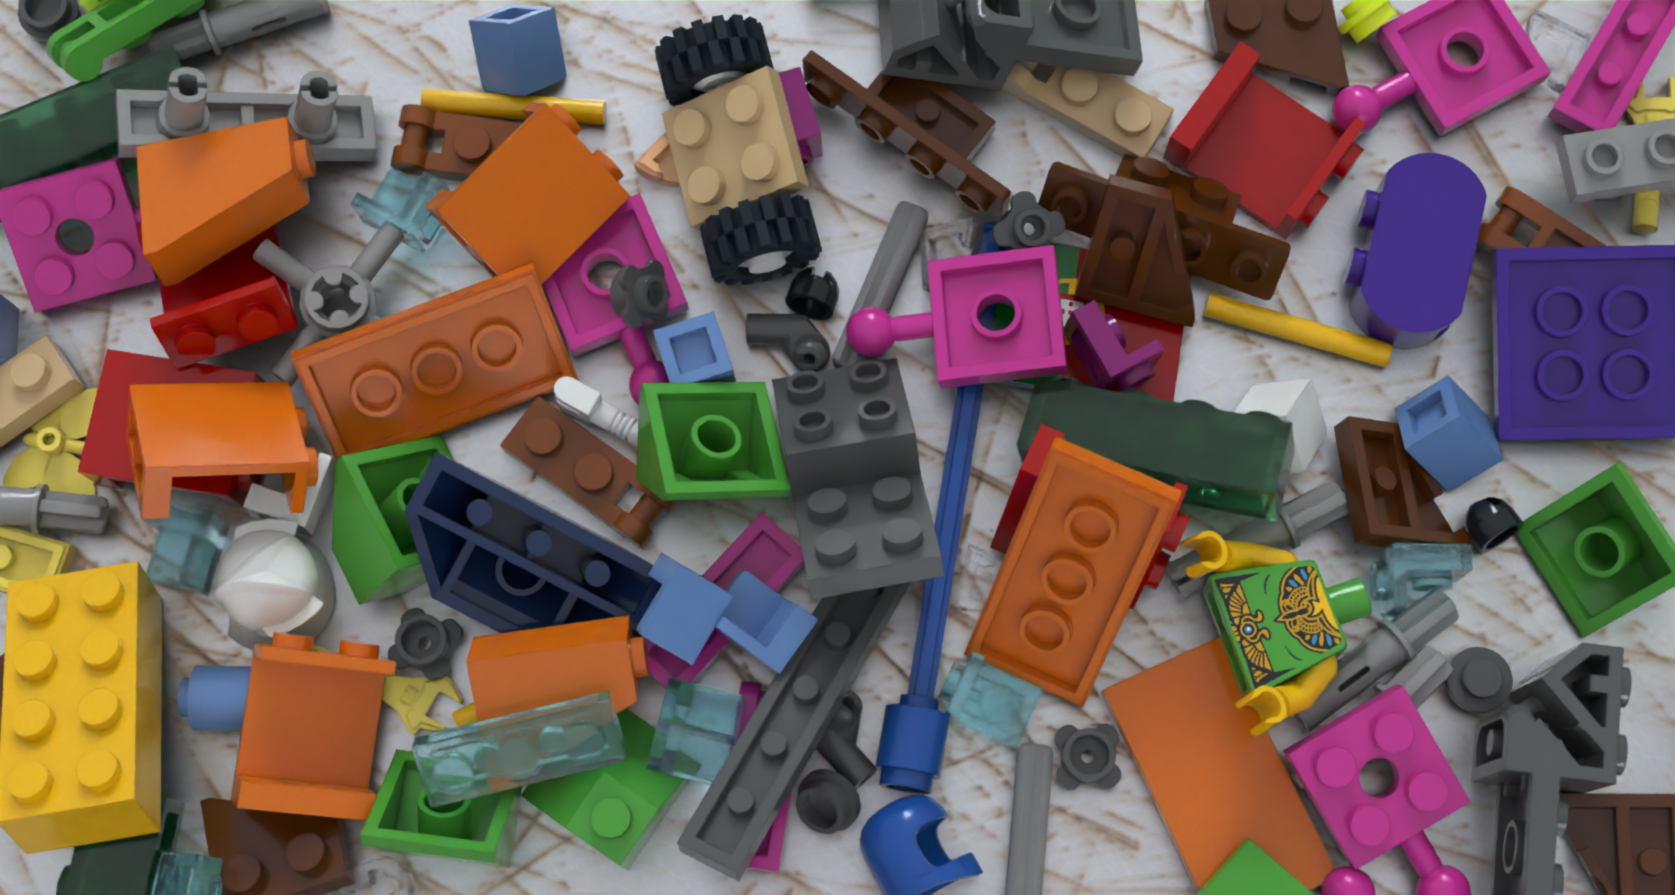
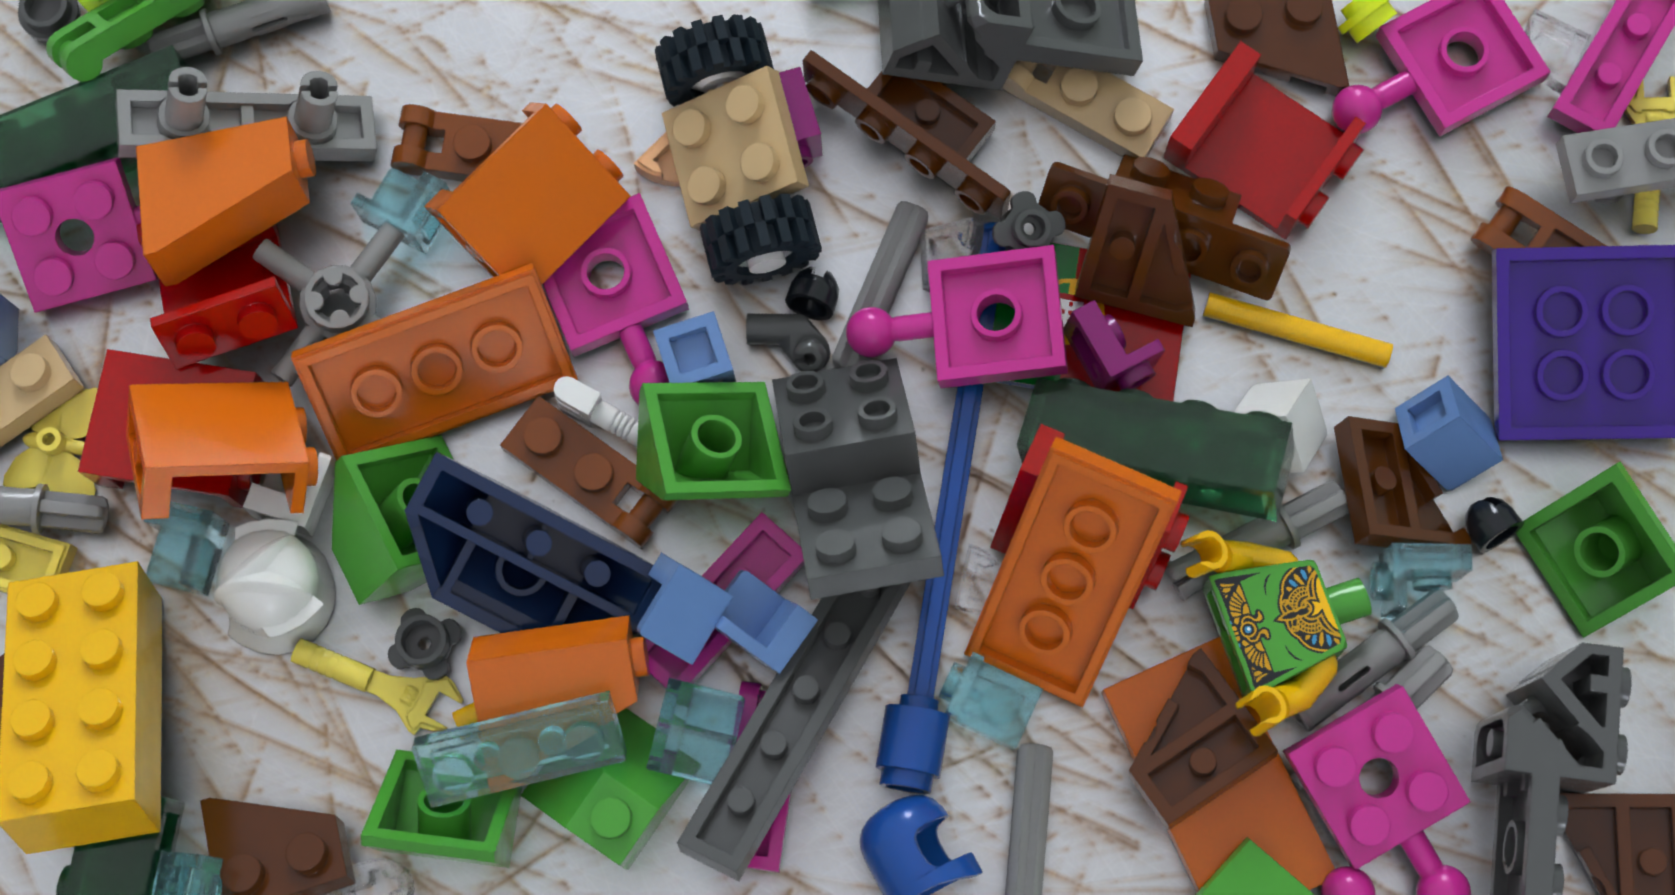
medium blue brick [177,665,251,731] -> none
orange panel [231,632,396,821] -> none
yellow bar [421,88,607,125] -> none
medium blue panel [469,4,567,96] -> none
dark grey plate [610,260,668,328] -> none
dark grey plate [796,769,861,834] -> none
dark grey arm [816,690,877,789] -> none
dark grey plate [1054,724,1121,790] -> none
dark purple brick [1343,153,1487,350] -> none
dark grey plate [1445,647,1513,713] -> none
none -> reddish brown wing [1129,648,1278,831]

